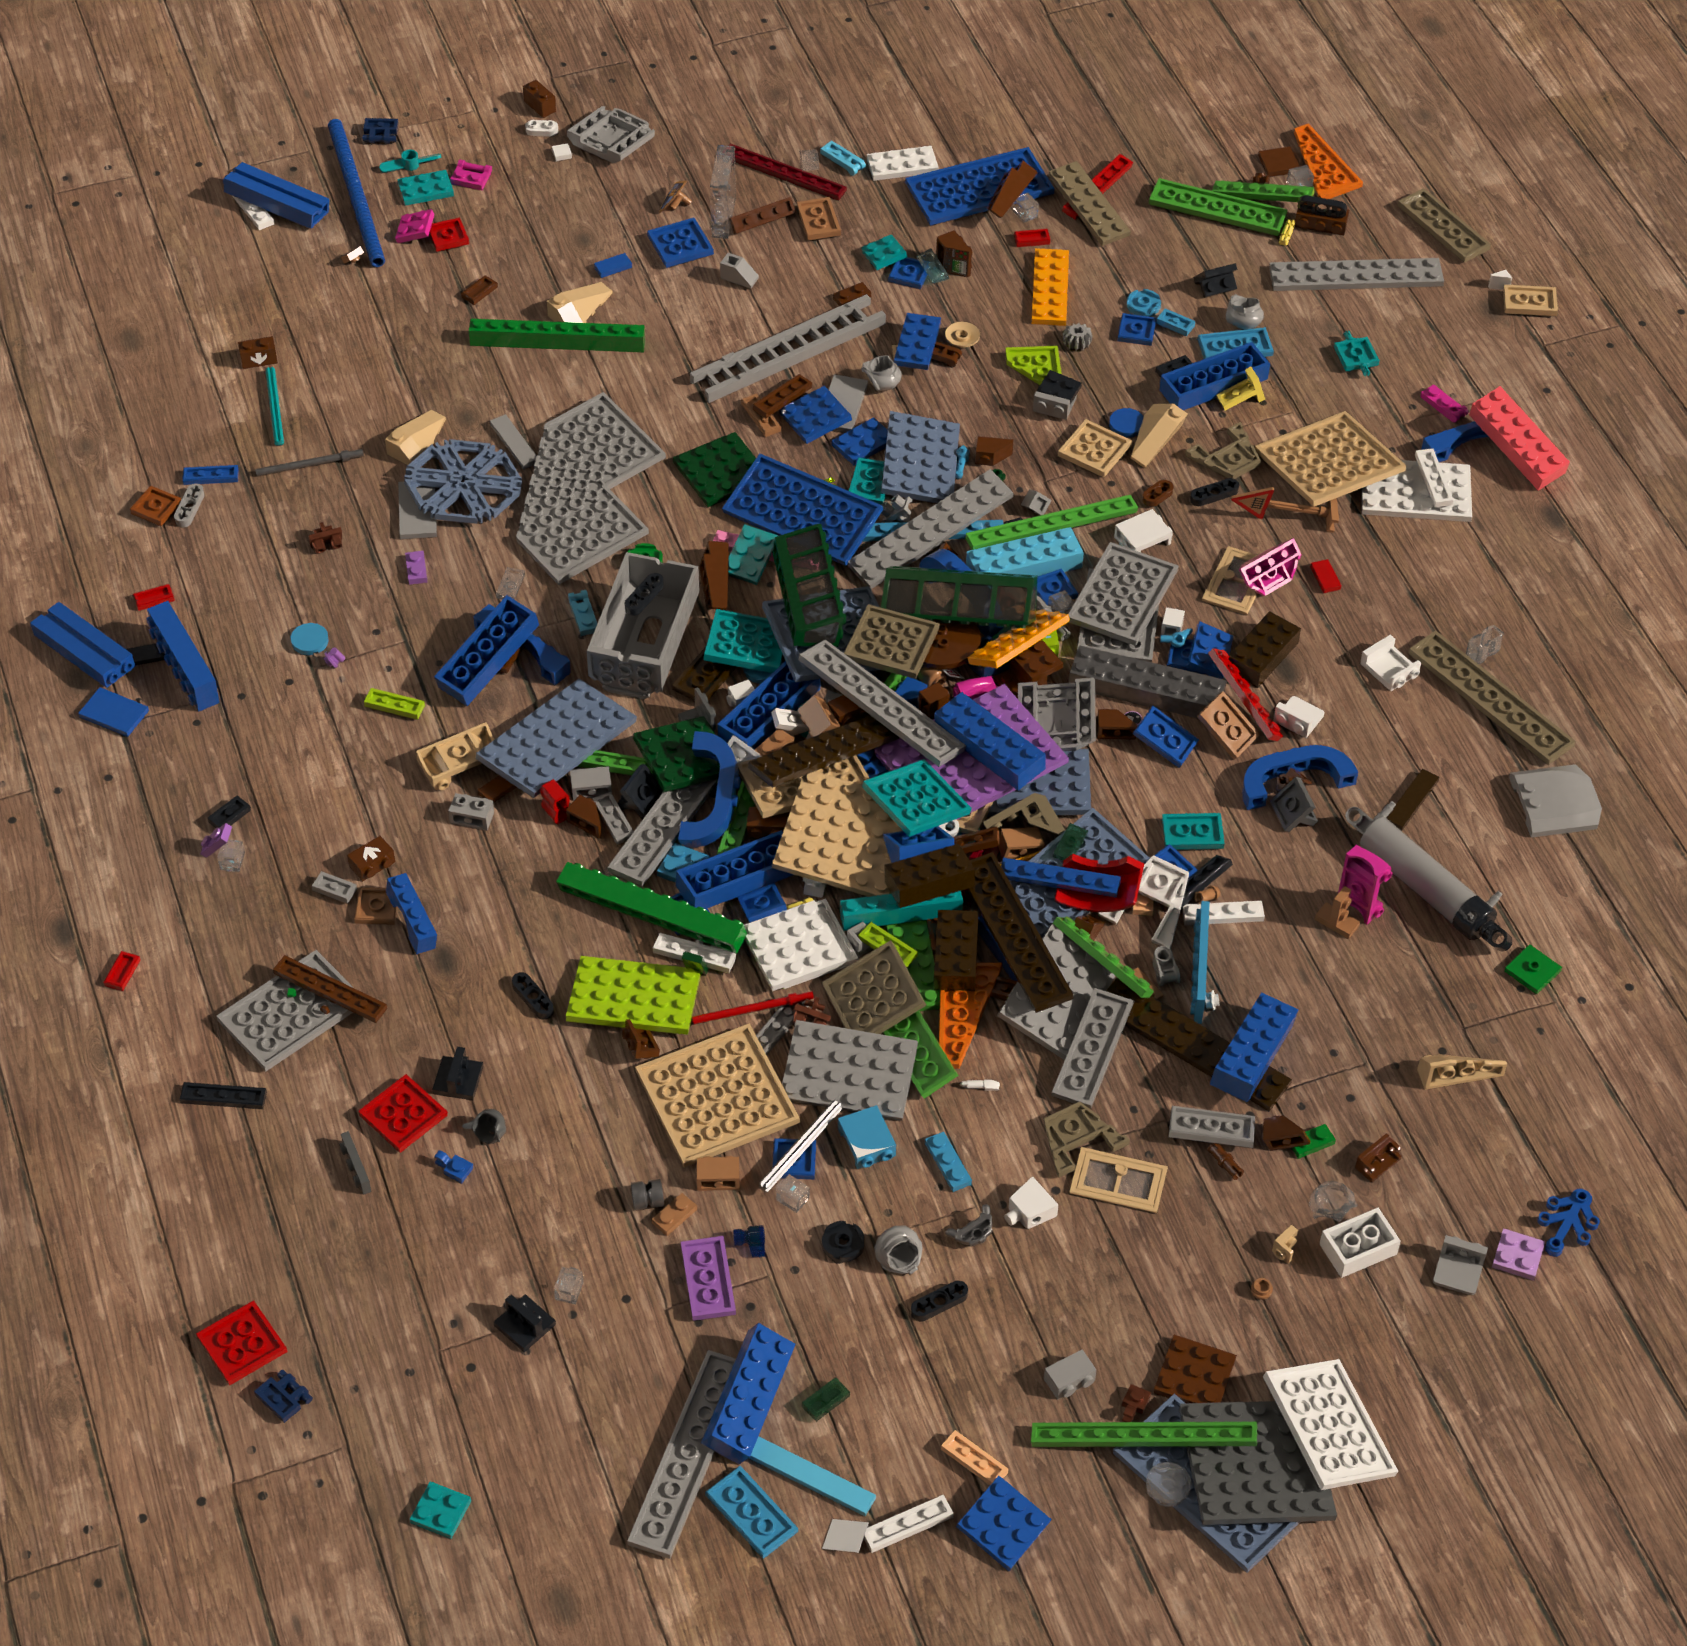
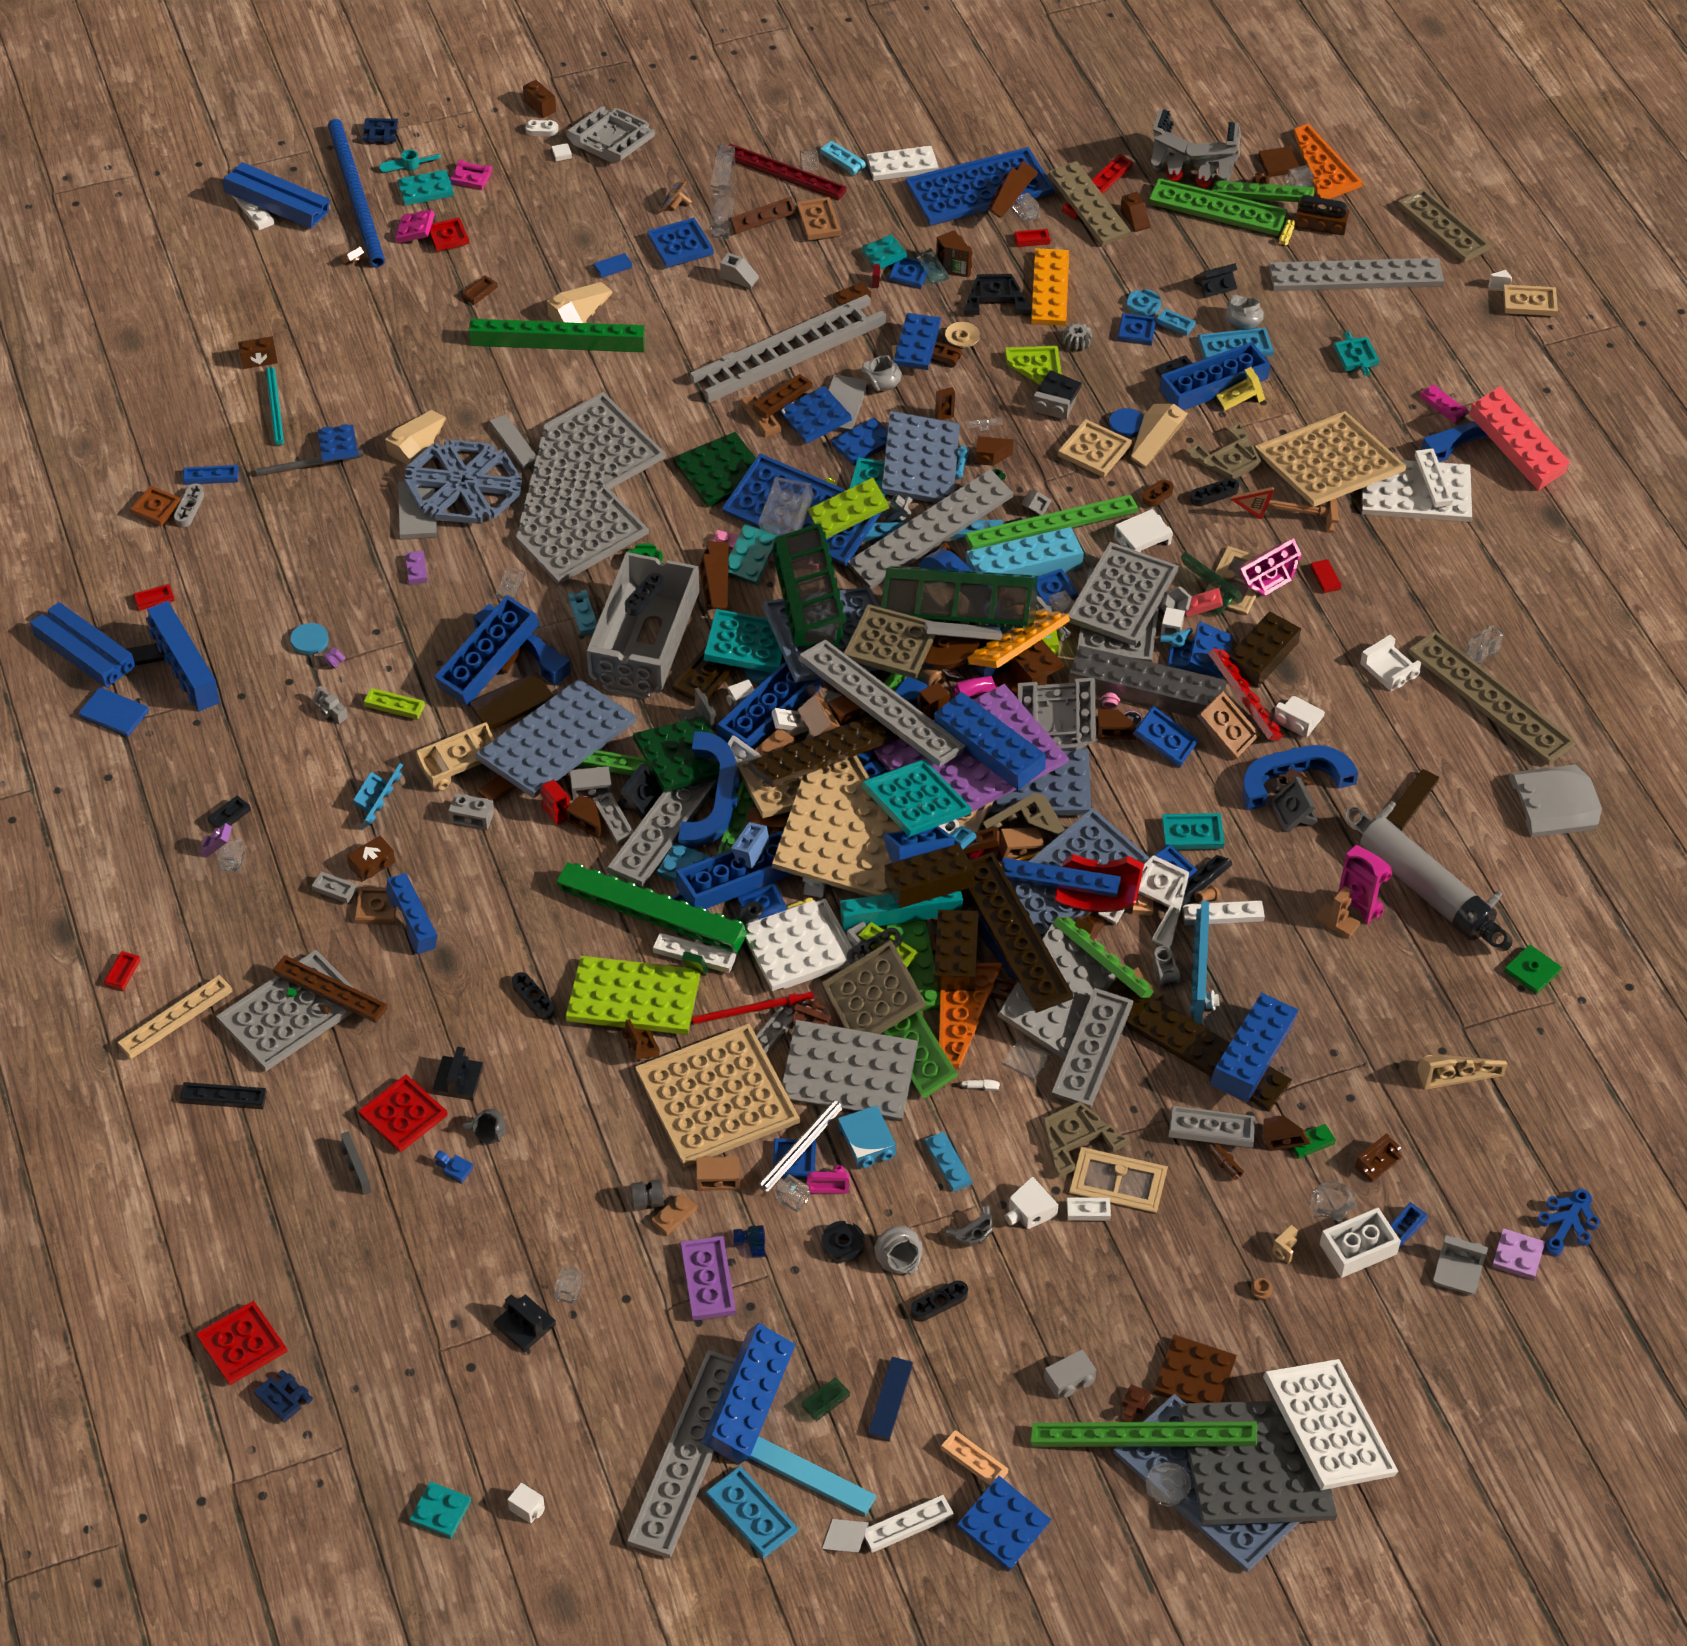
copper hips [308,522,342,554] -> none
clear green plate [1053,823,1088,861] -> none
none -> tan plate [118,975,232,1059]
none -> light grey piece [312,686,348,724]
none -> blue plate [317,424,359,462]
none -> dark azure bracket [352,763,403,830]
none -> dark brown tile [469,672,554,730]
none -> white brick [507,1483,545,1524]
none -> medium blue hinge [731,822,770,868]
none -> black piece [736,901,764,927]
none -> clear brick [758,477,814,541]
none -> lime plate [807,478,889,539]
none -> dark pink piece [807,1165,849,1194]
none -> black beam [847,928,903,964]
none -> dark blue tile [868,1357,913,1442]
none -> dark red tile [872,264,880,288]
none -> light grey tile [924,621,1002,641]
none -> reddish brown plate [935,387,955,420]
none -> dark azure tile [951,826,977,849]
none -> black wing [964,274,1031,315]
none -> clear plate [964,418,1003,431]
none -> clear piece [1002,1038,1051,1080]
none -> white plate [1067,1198,1111,1221]
none -> bright pink plate [1101,693,1120,709]
none -> reddish brown slope [1120,192,1150,232]
none -> light grey container [1151,108,1242,188]
none -> light grey panel [1160,586,1192,612]
none -> clear green piece [1181,552,1243,615]
none -> coral plate [1185,588,1223,617]
none -> blue slope [1390,1202,1428,1247]

